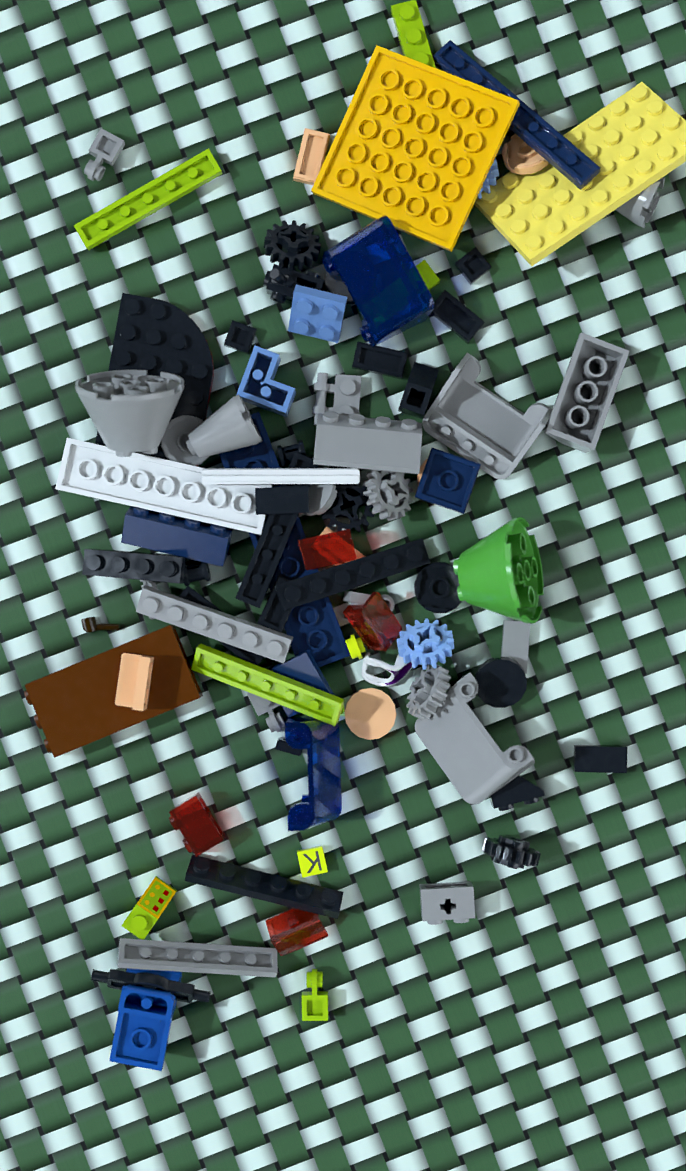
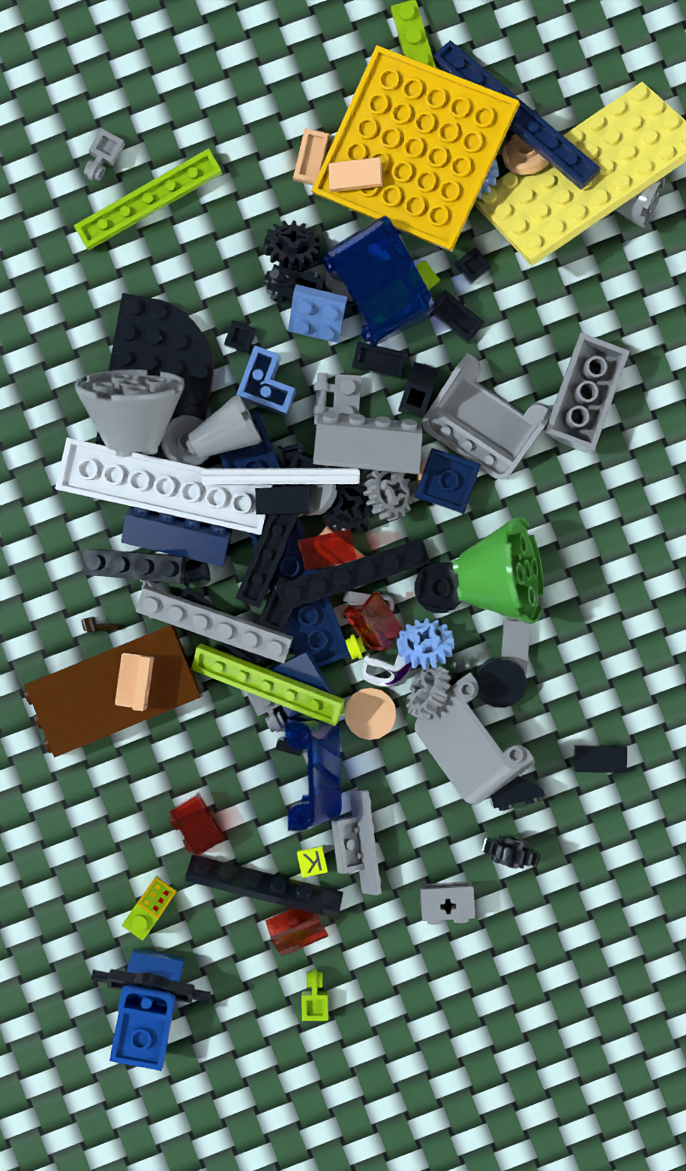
light grey plate [117,938,278,978] -> none
none -> light nougat tile [329,157,383,192]
none -> light grey bracket [331,789,381,895]

